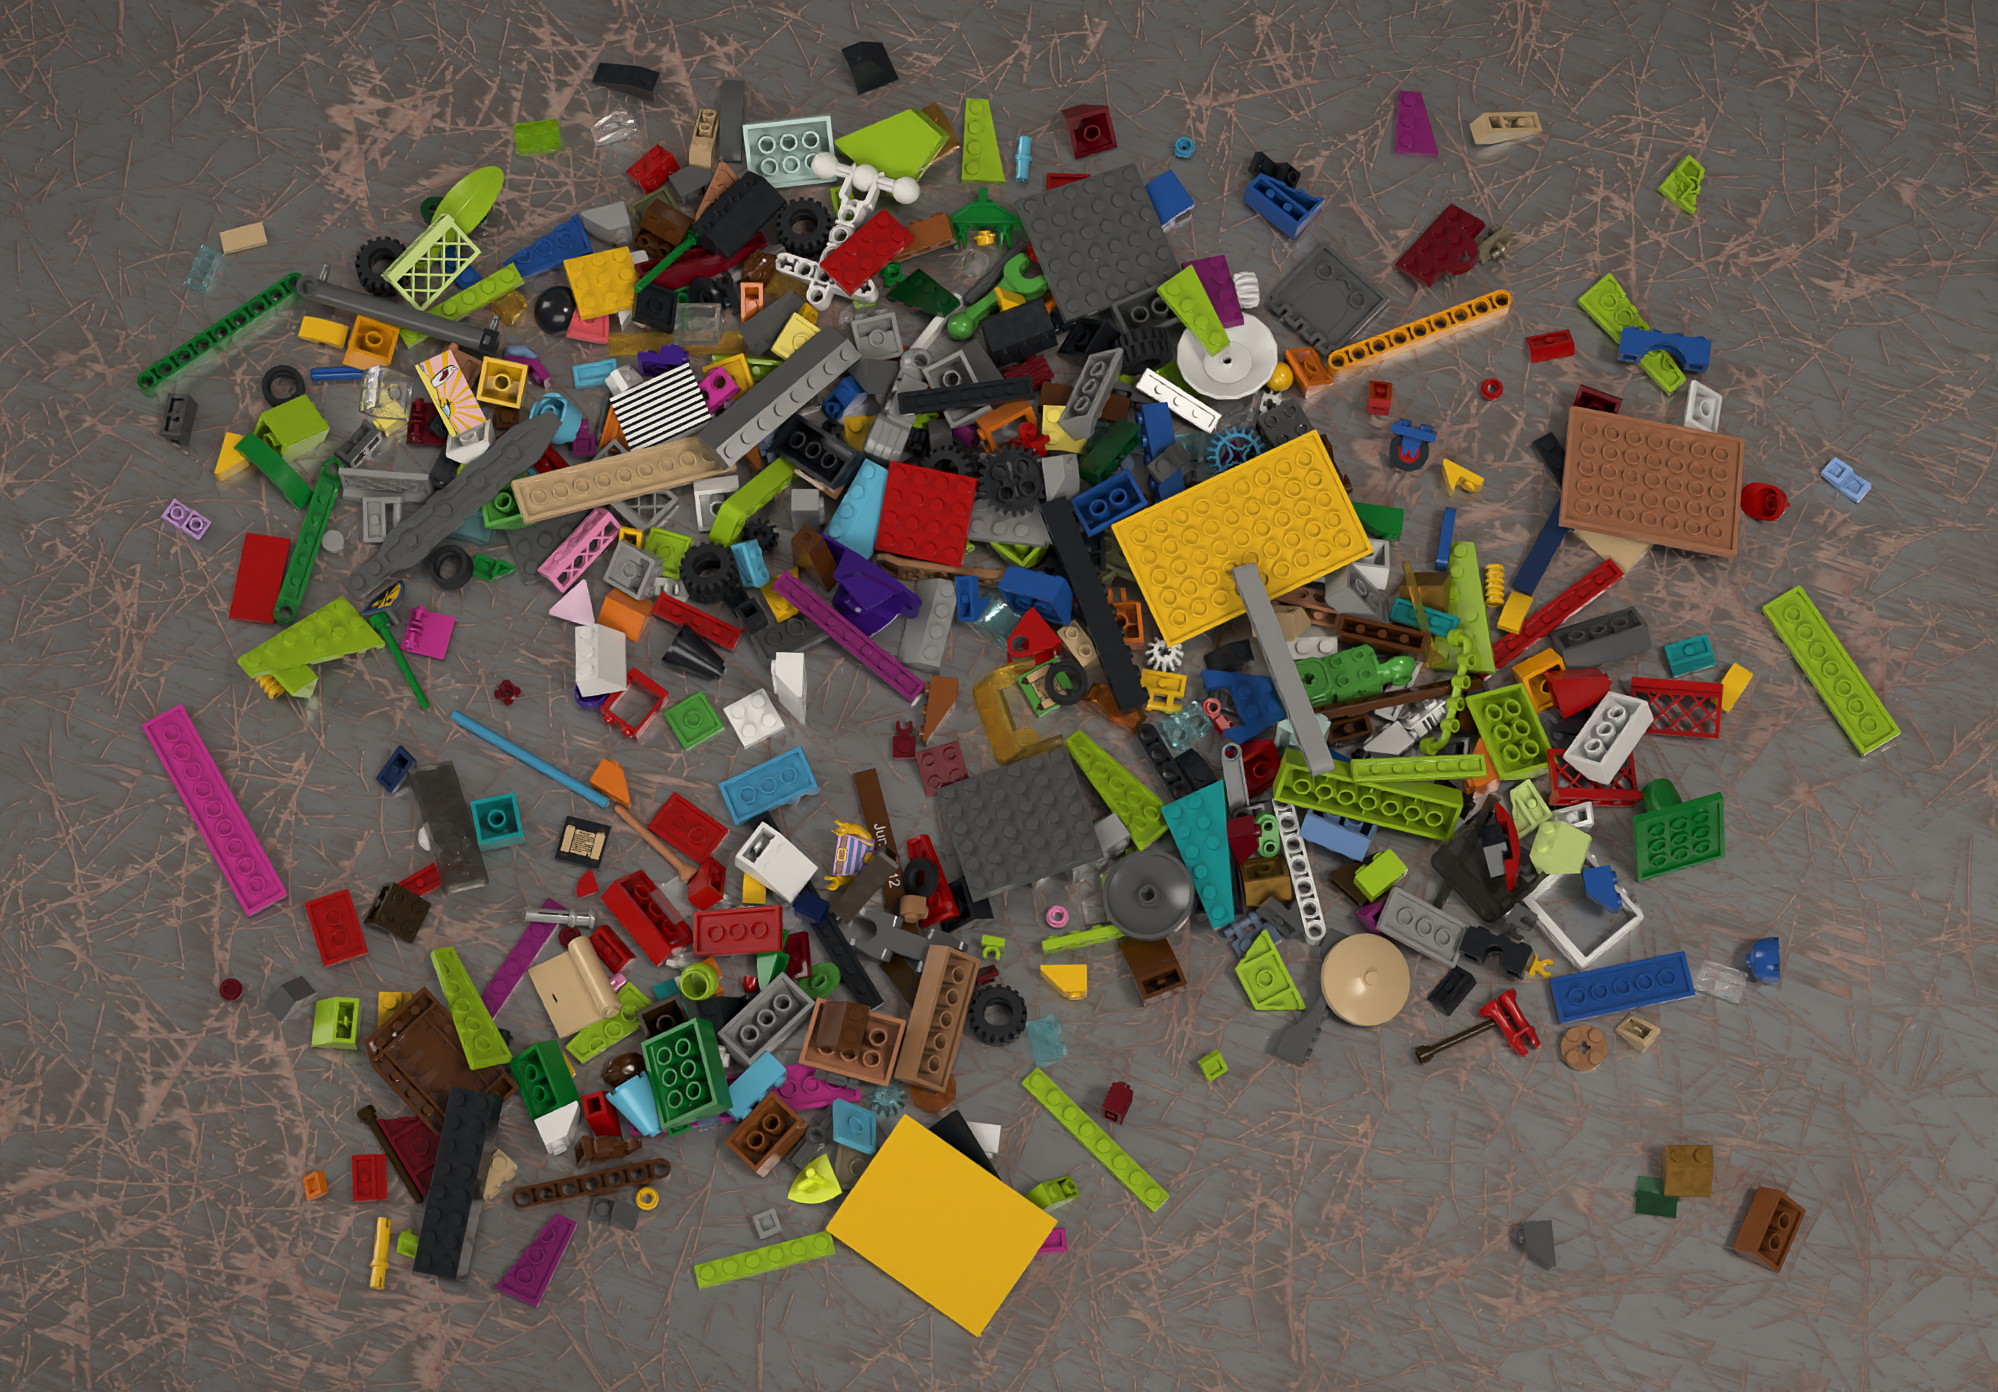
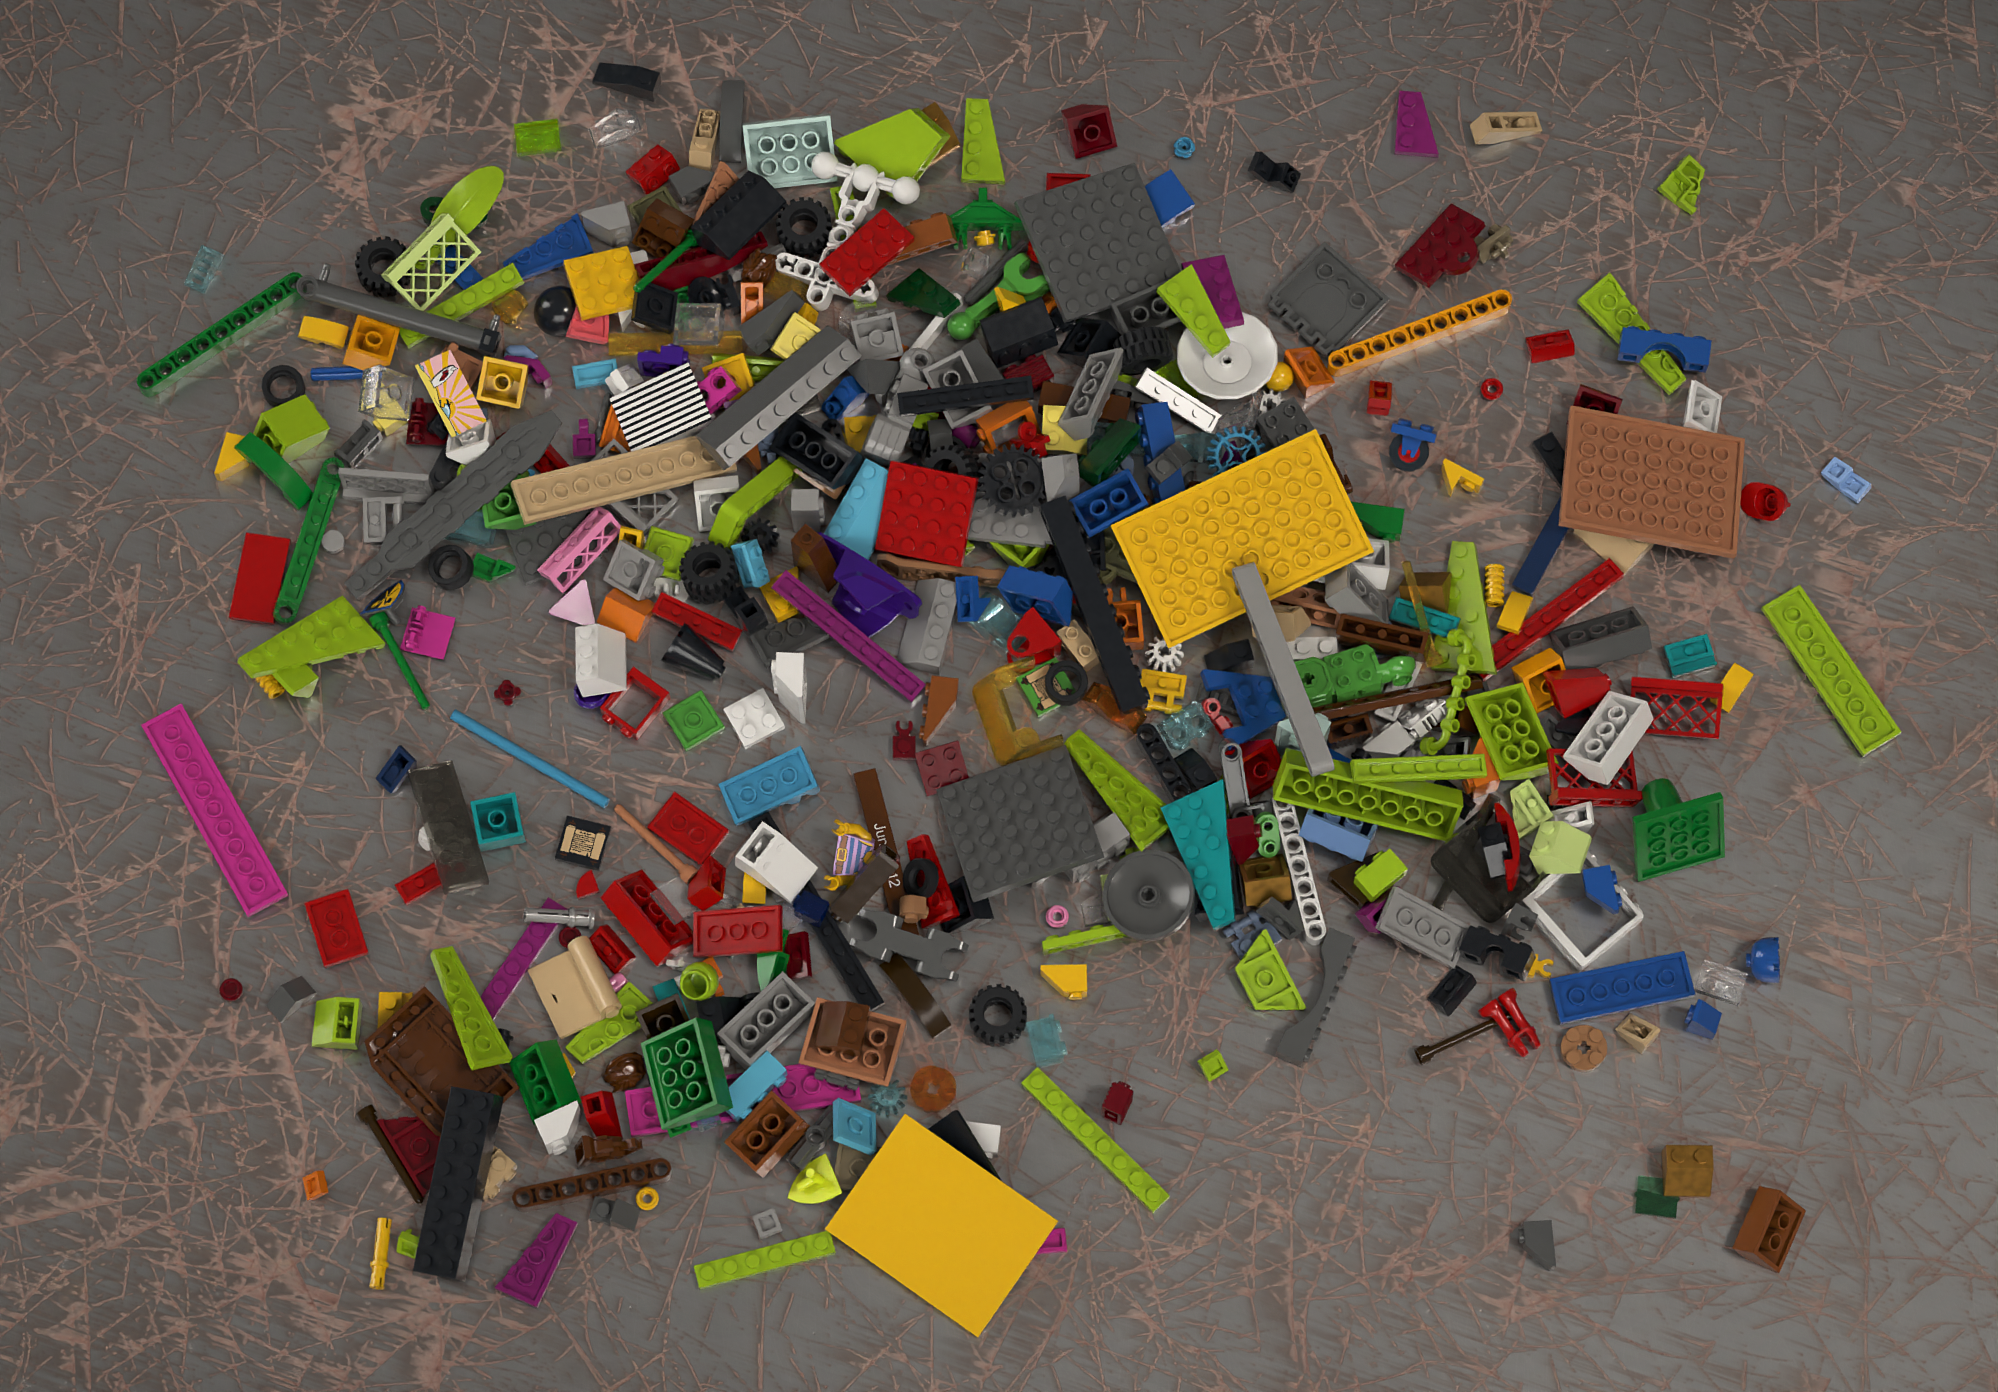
black hinge [159,393,198,445] -> none
lavender slope [161,498,212,541] -> none
tan tile [219,222,268,255] -> none
red plate [352,1153,388,1203] -> none
dark brown bracket [364,882,431,944] -> none
reddish brown plate [496,407,520,431] -> none
medium azure brick [529,393,583,445] -> none
orange slope [589,759,632,809] -> none
medium azure cone [605,1070,663,1138] -> none
red hinge [742,975,760,993] -> none
bright green dish [798,962,841,1001] -> none
black slope [841,41,899,97] -> none
green plate [880,263,905,287] -> none
medium nougat slope [894,945,981,1093] -> none
dark red slope [975,965,999,987] -> none
lime tile [981,935,1006,961] -> none
medium azure pin [1014,136,1032,183] -> none
lime slope [1024,1175,1081,1213] -> none
reddish brown slope [1118,938,1187,1007] -> none
white gear [1232,271,1260,309] -> none
blue wedge [1243,173,1325,240] -> none
tan dish [1321,933,1410,1026] -> none
blue beam [1435,507,1457,570] -> none
none -> blue slope [1684,999,1722,1040]

